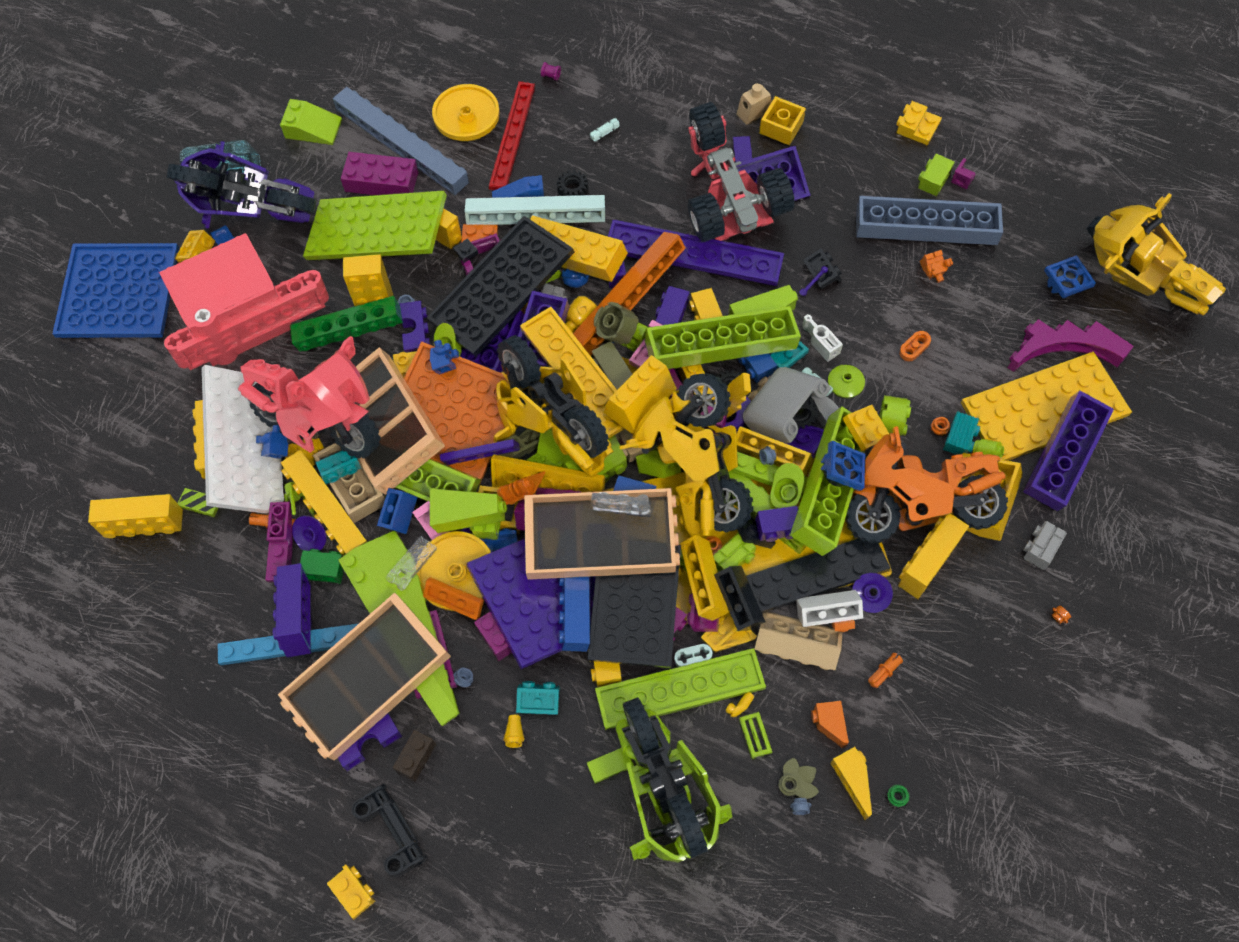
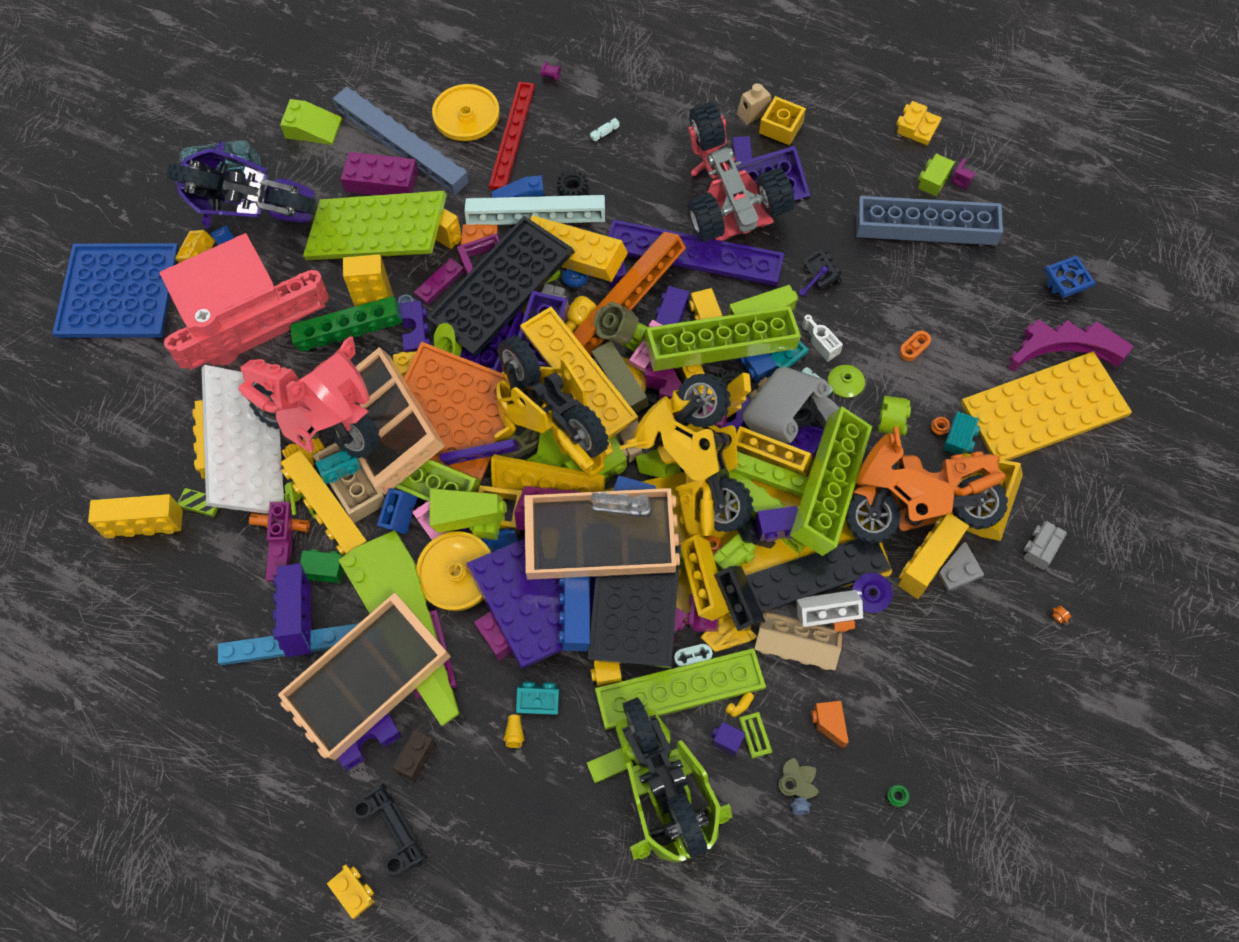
blue piece [256,425,288,459] -> none
dark purple dish [292,515,326,551] -> none
clear plate [386,536,437,591] -> none
orange plate [423,577,484,620] -> none
blue piece [430,340,459,375] -> none
black plate [453,239,478,263] -> none
sand blue plate [454,668,473,687] -> none
orange hinge [497,471,546,505] -> none
yellow slope [603,355,677,435] -> none
sand blue plate [759,446,776,465] -> none
lime piece [770,463,804,508] -> none
blue piece [820,441,865,491] -> none
yellow slope [830,747,872,820] -> none
yellow plate [842,405,889,452] -> none
orange axle [868,653,903,688] -> none
orange piece [919,250,953,283] -> none
lime brick [973,439,1004,458] -> none
dark purple brick [1023,390,1114,511] -> none
yellow piece [1086,193,1226,315] -> none
none -> magenta plate [414,258,465,306]
none -> dark purple brick [711,722,745,756]
none -> light grey wing [938,542,984,592]

